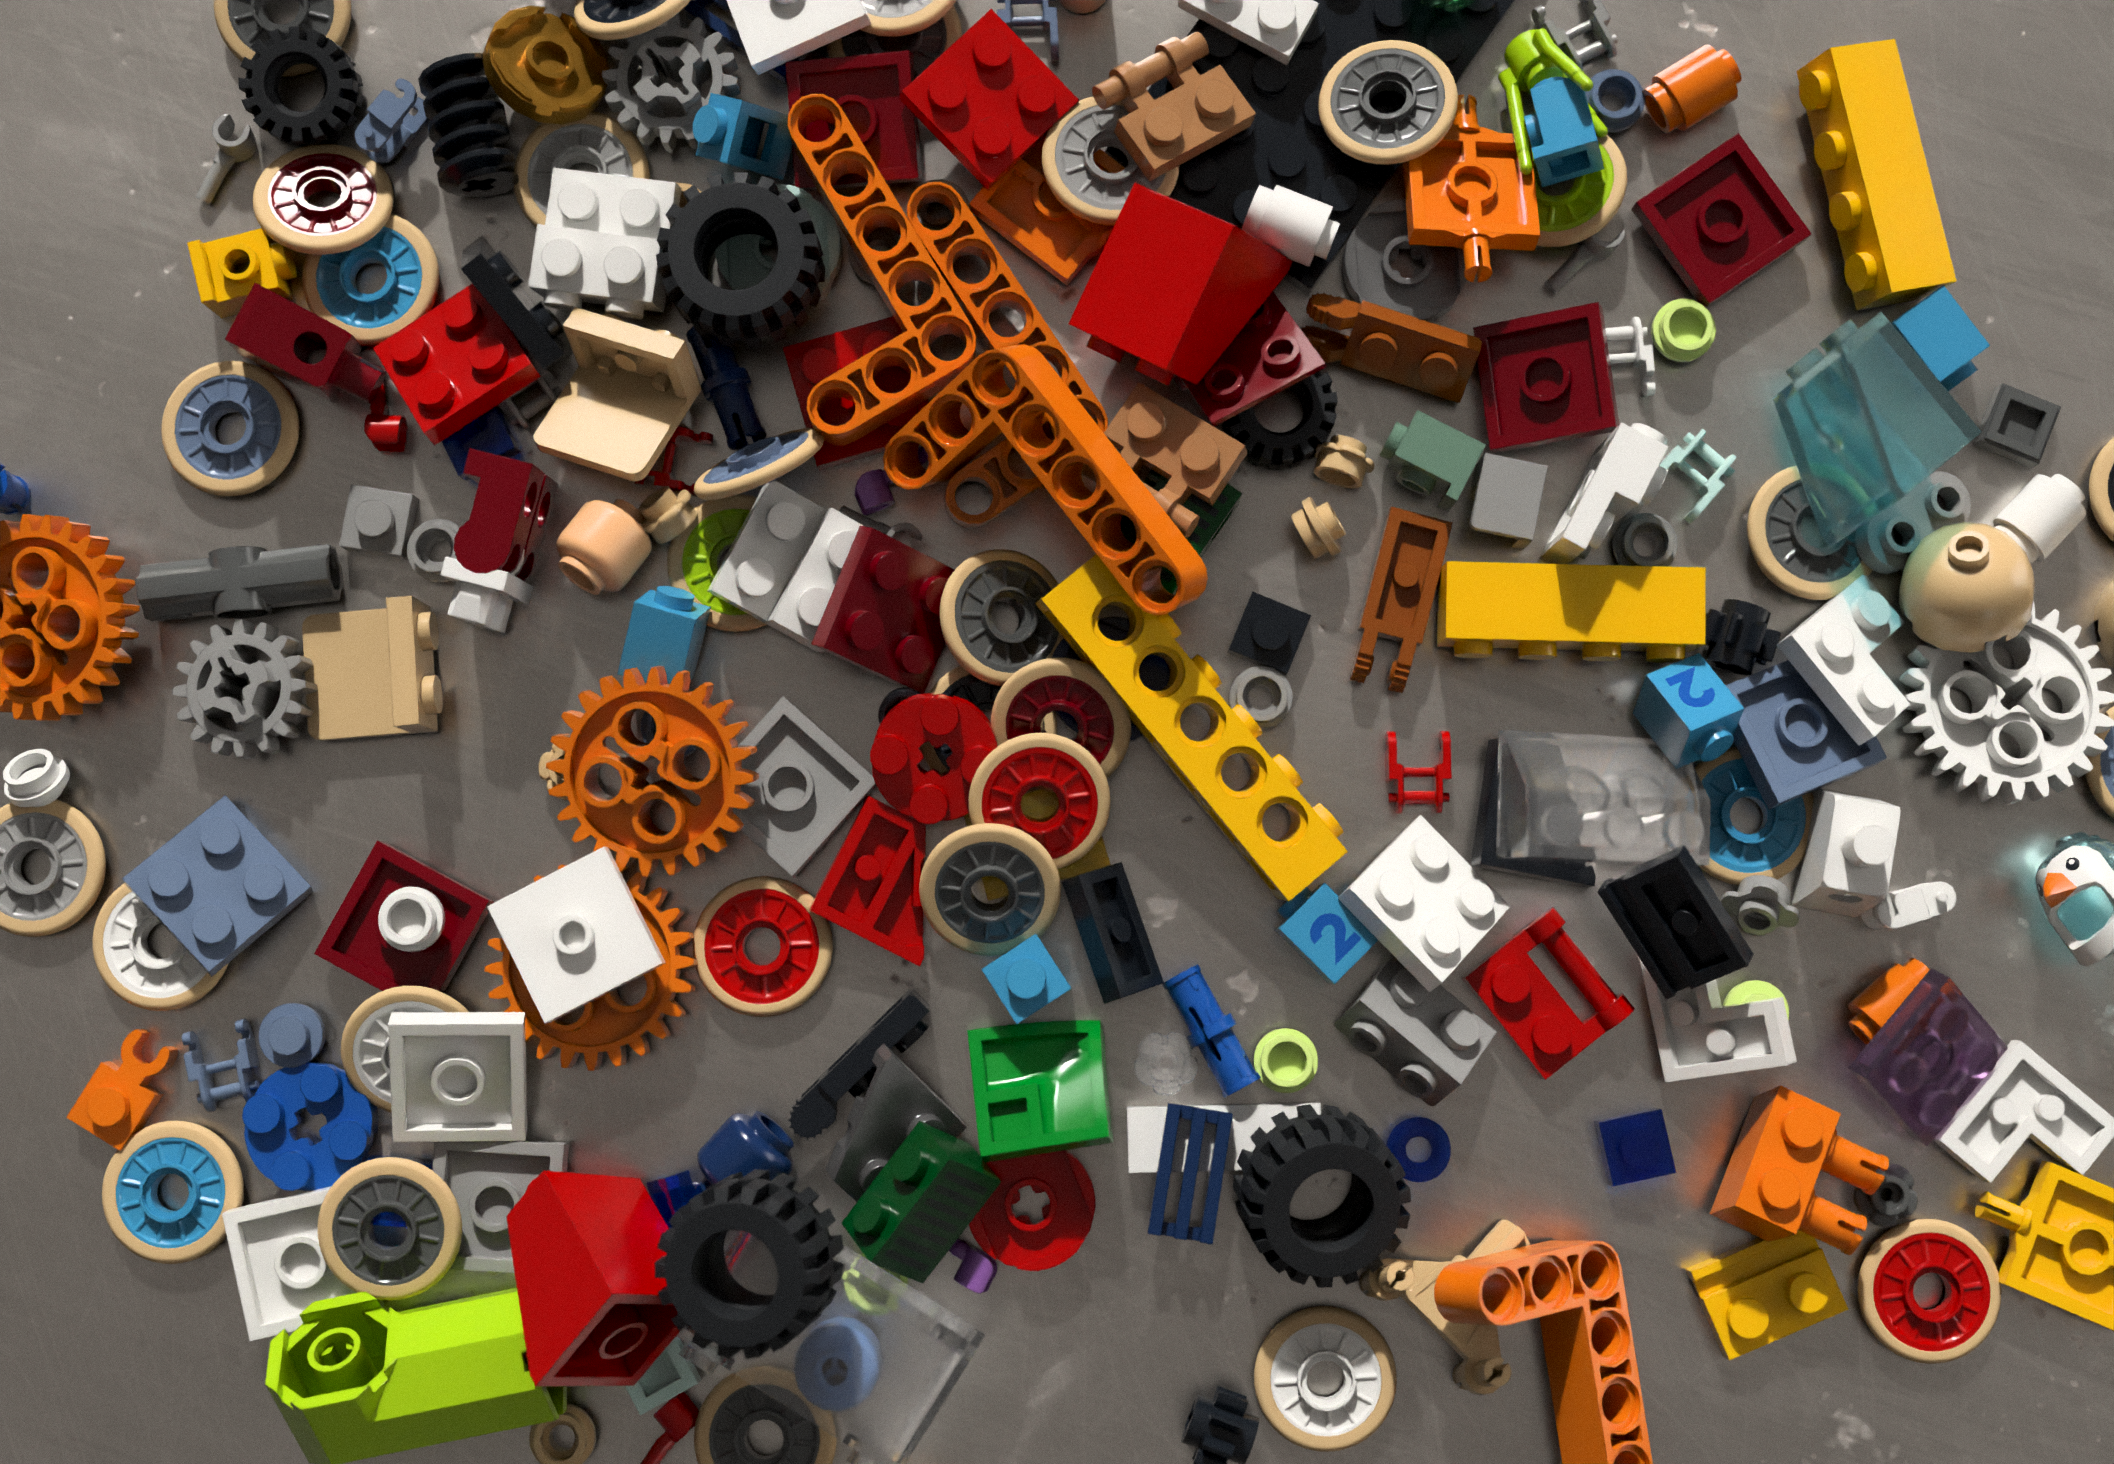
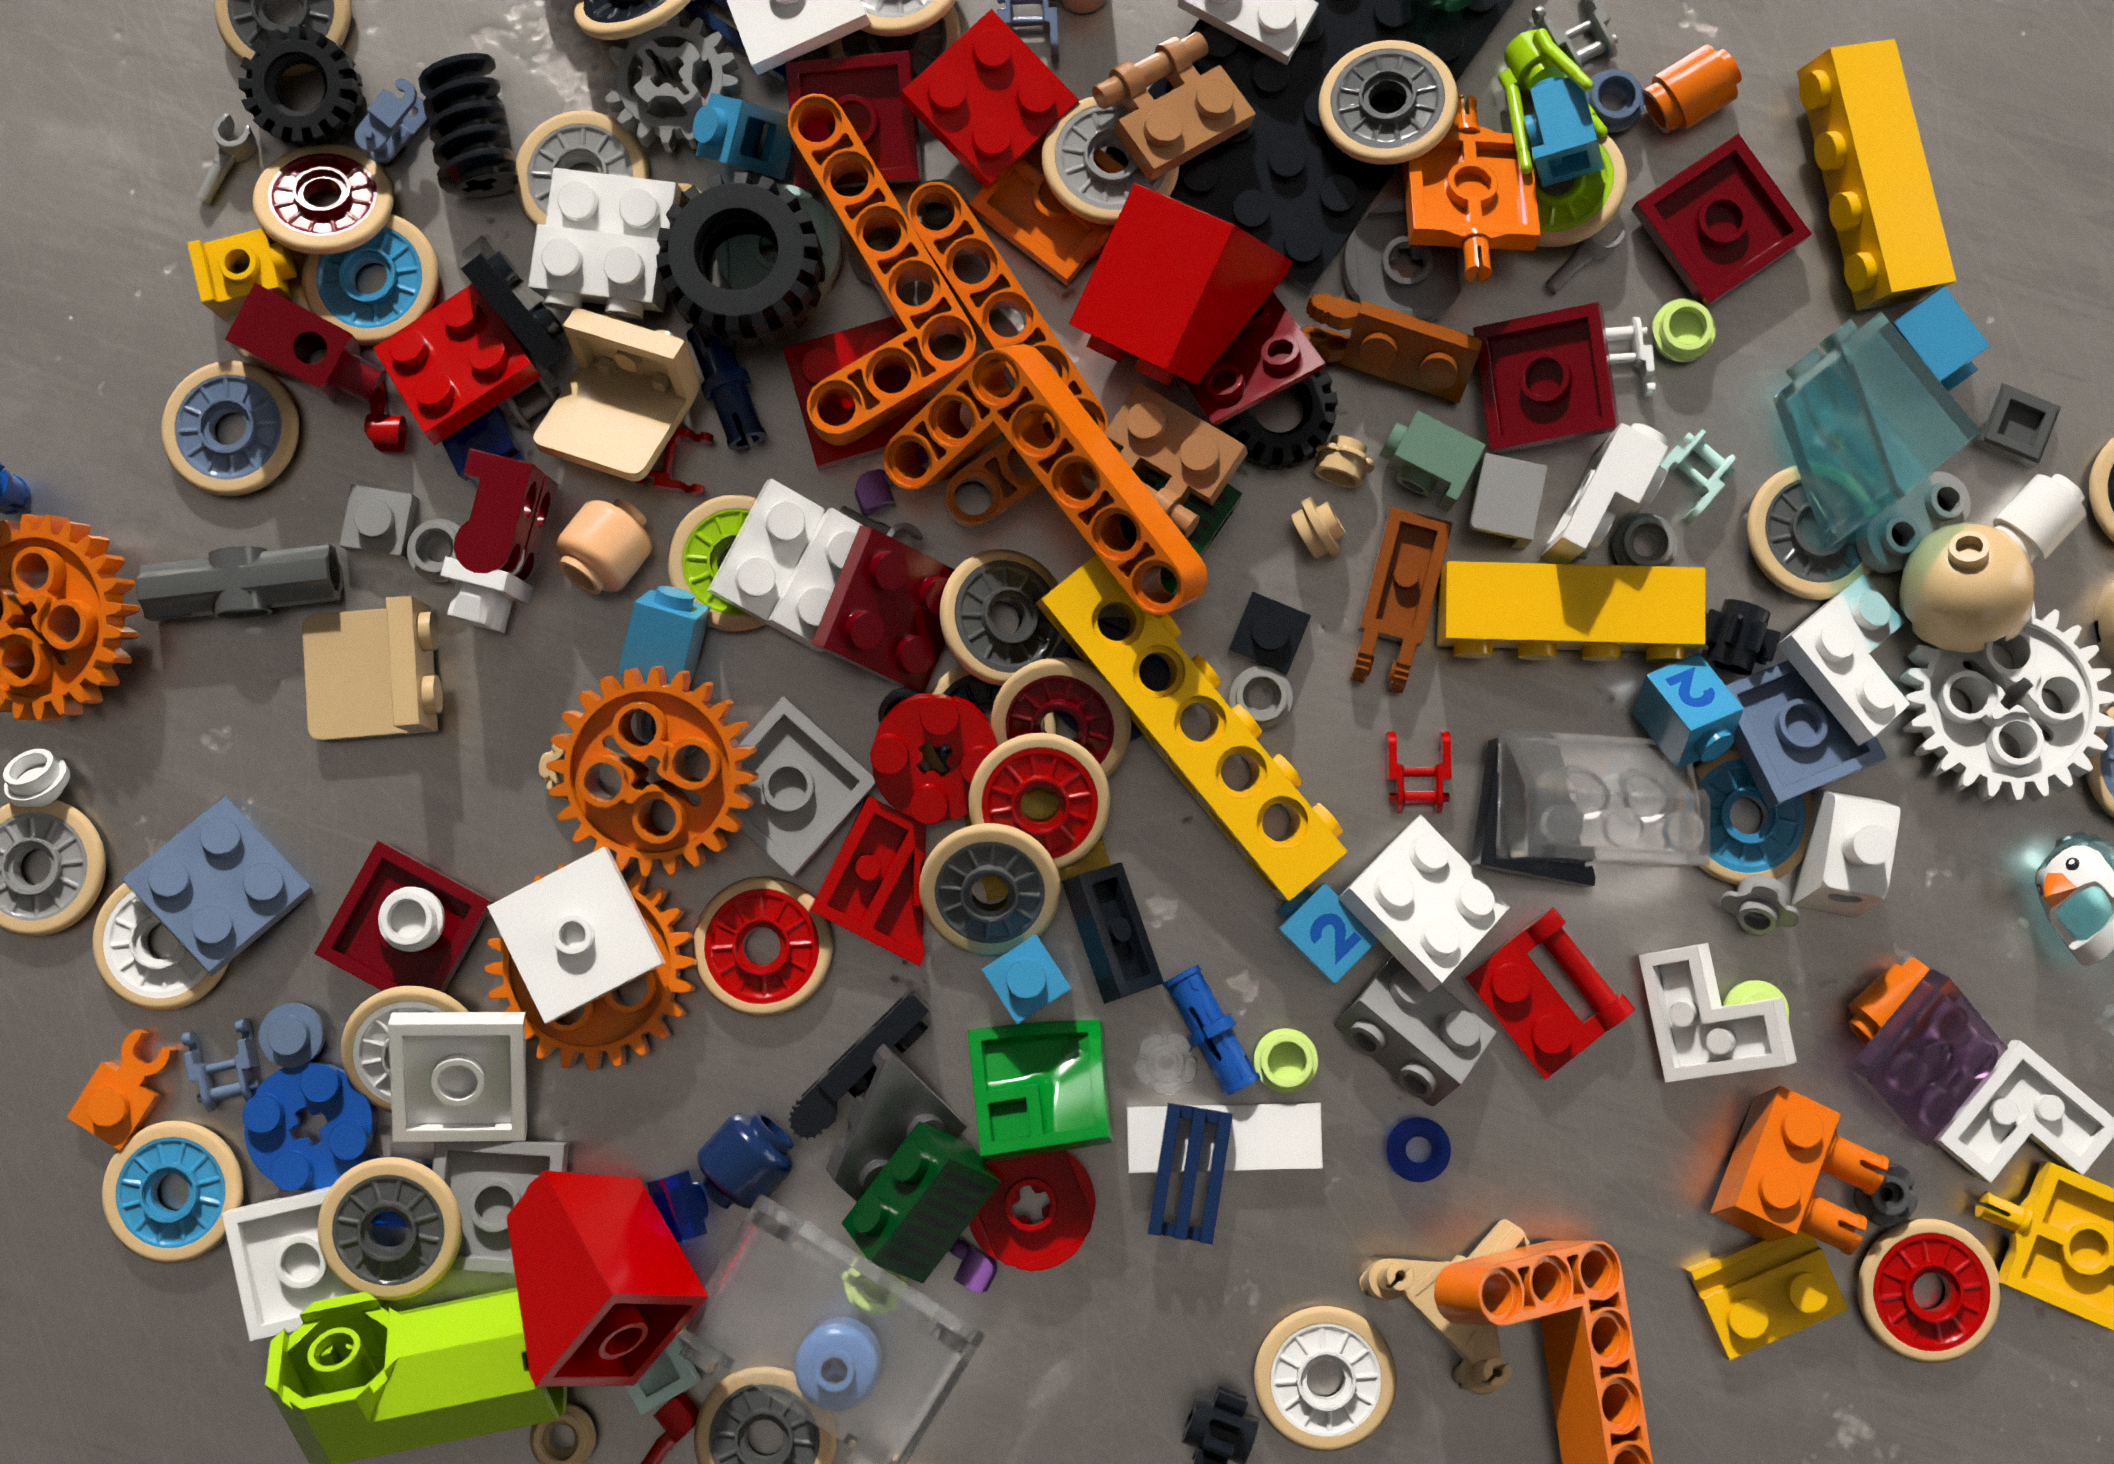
light grey gear [172,619,317,759] -> none
pearl gold tile [482,6,609,125] -> none
tan plate [639,486,697,544] -> none
black tyre [655,1170,844,1359] -> none
wheel [694,428,824,500] -> none
black tyre [1233,1104,1411,1288] -> none
white brick [1242,185,1340,267] -> none
clear blue plate [1594,1108,1676,1186] -> none
black plate [1597,845,1754,1000] -> none
white piece [1859,881,1957,930] -> none

